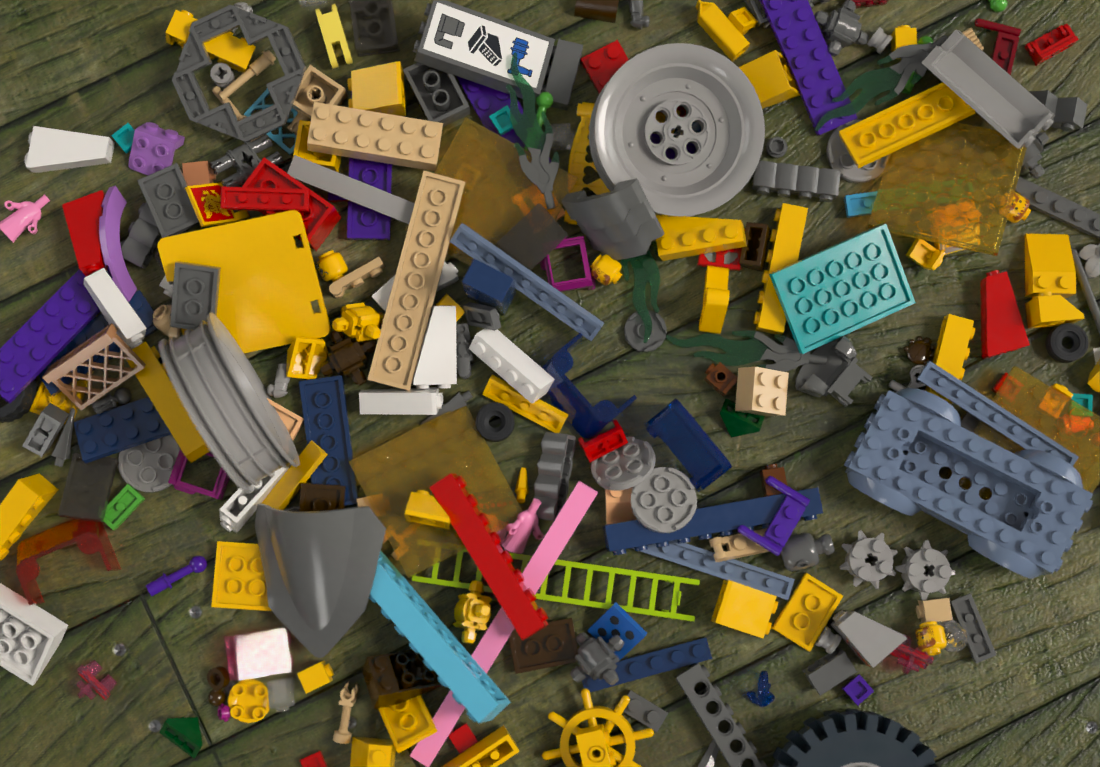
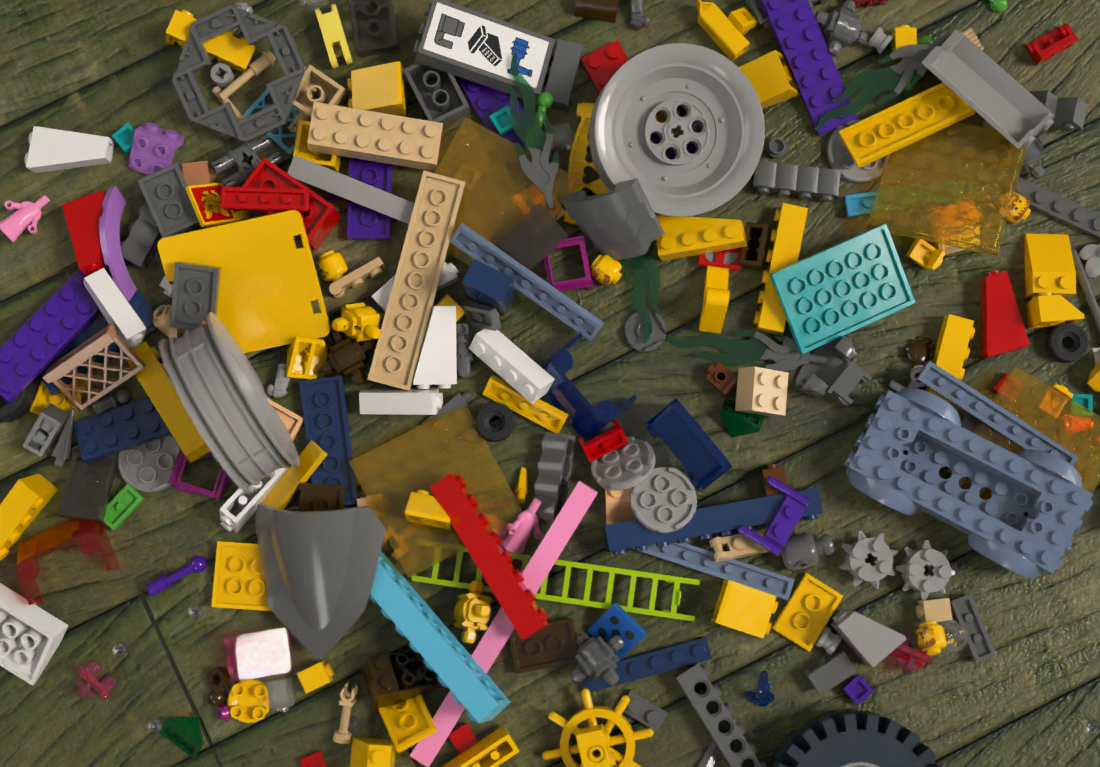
dark red plate [974,18,1021,75] -> none

